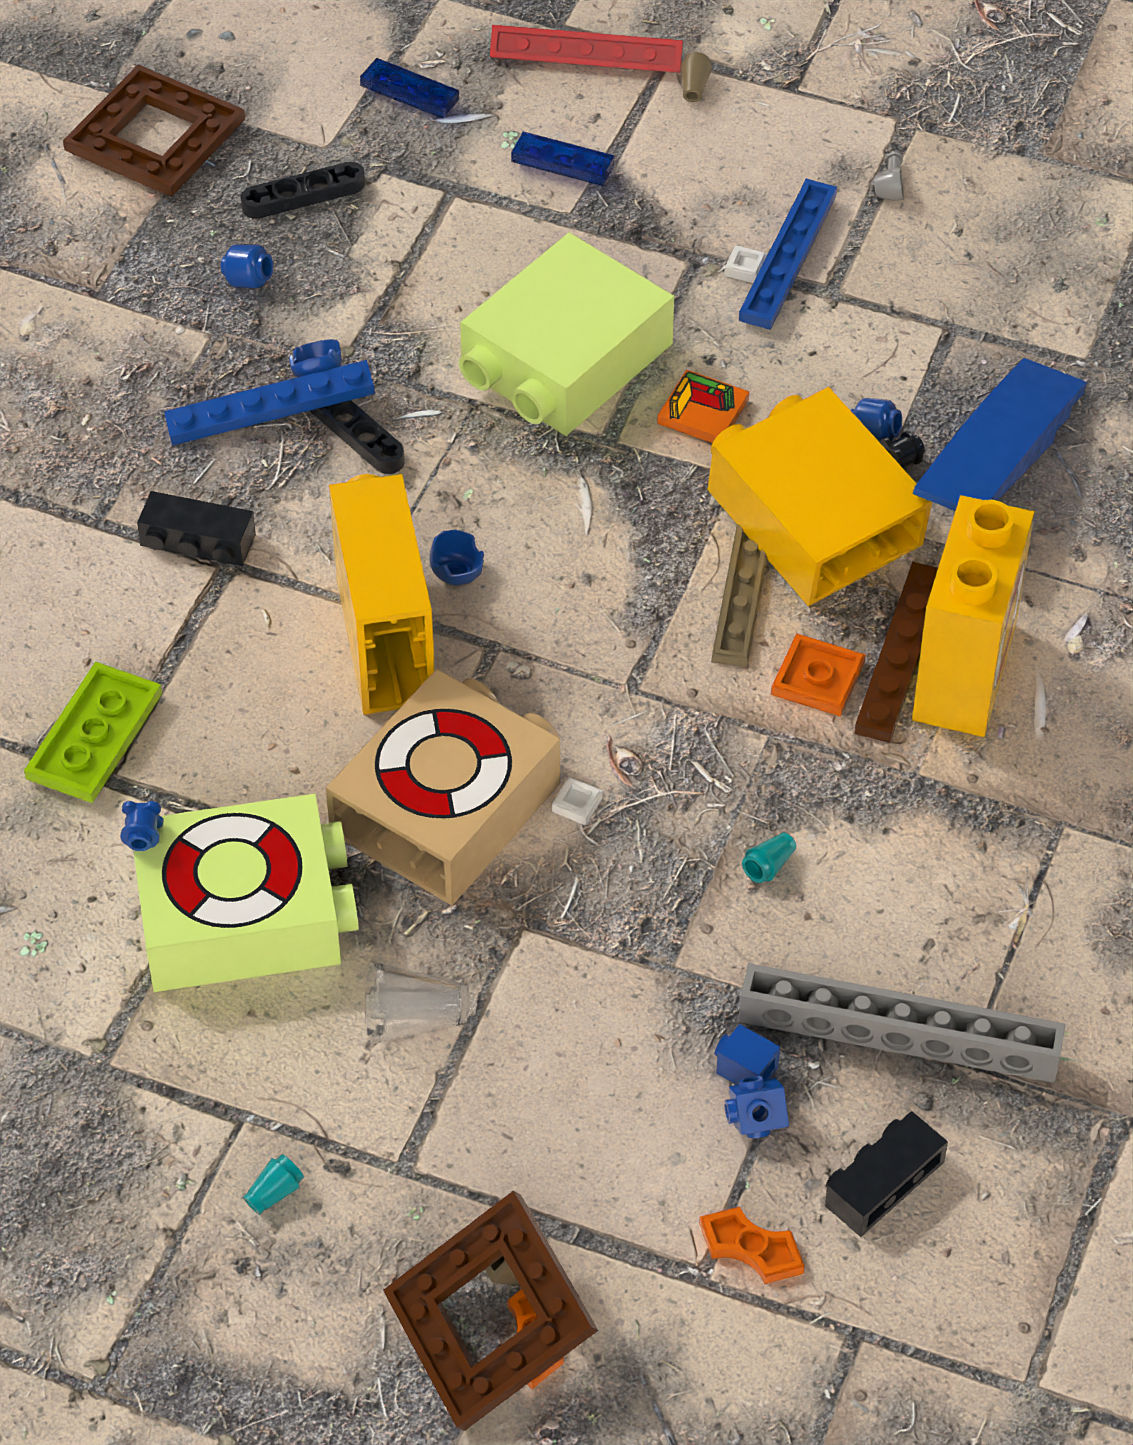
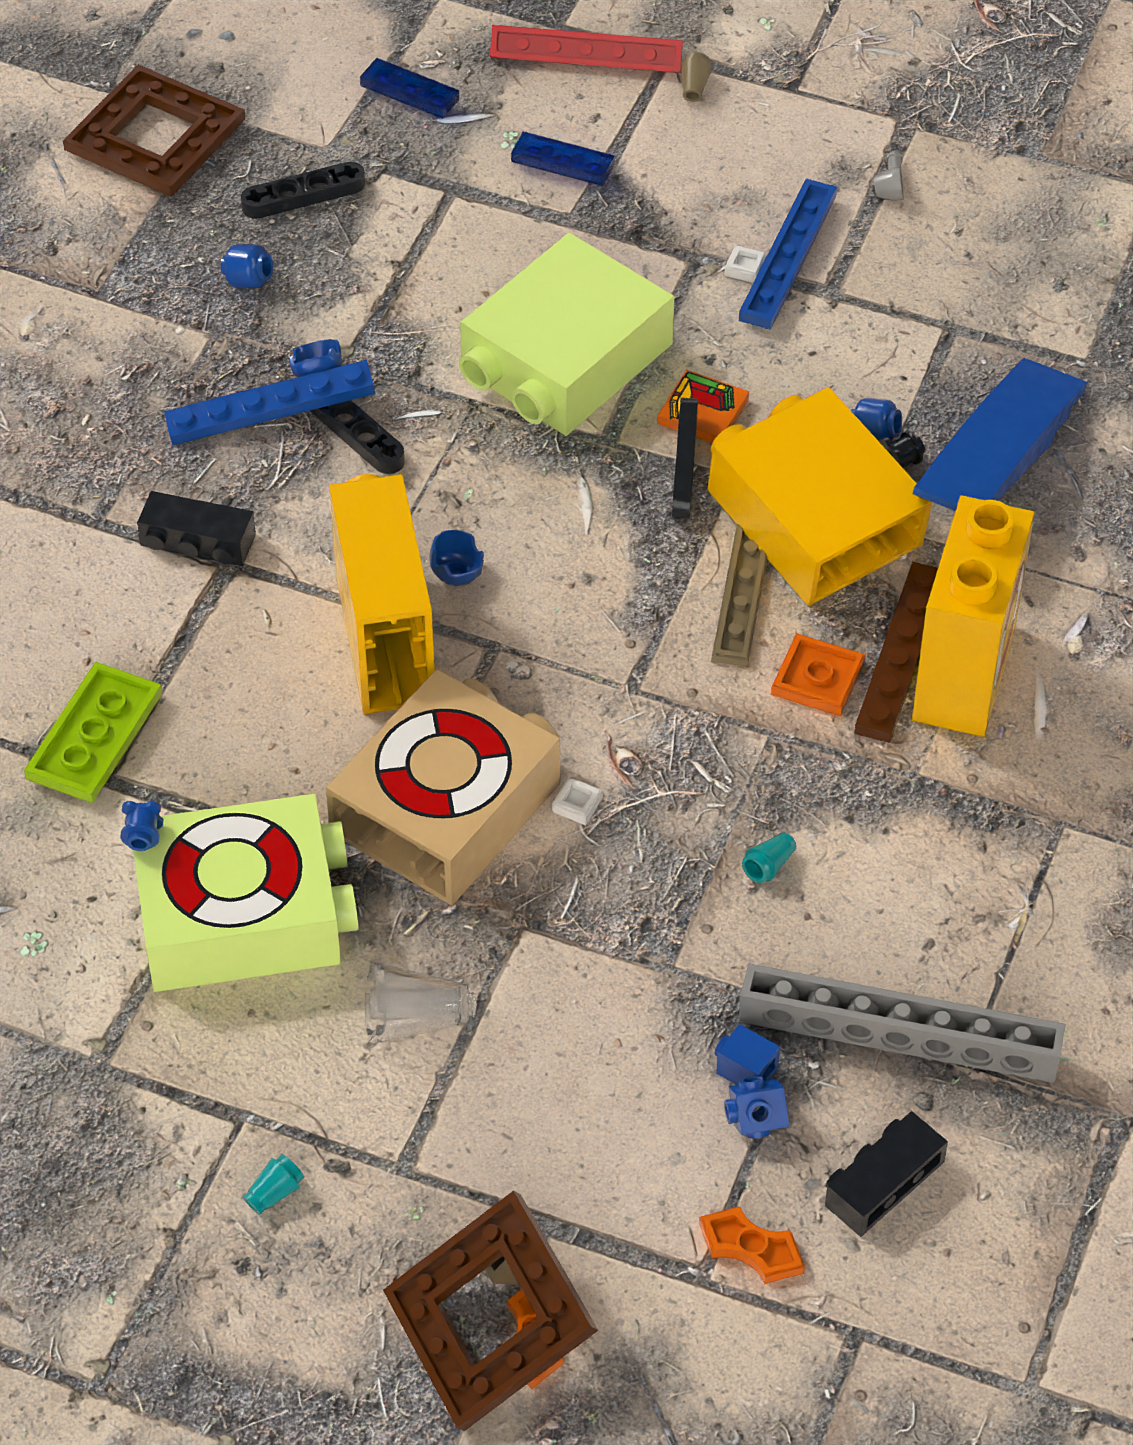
none -> black beam [672,398,698,519]

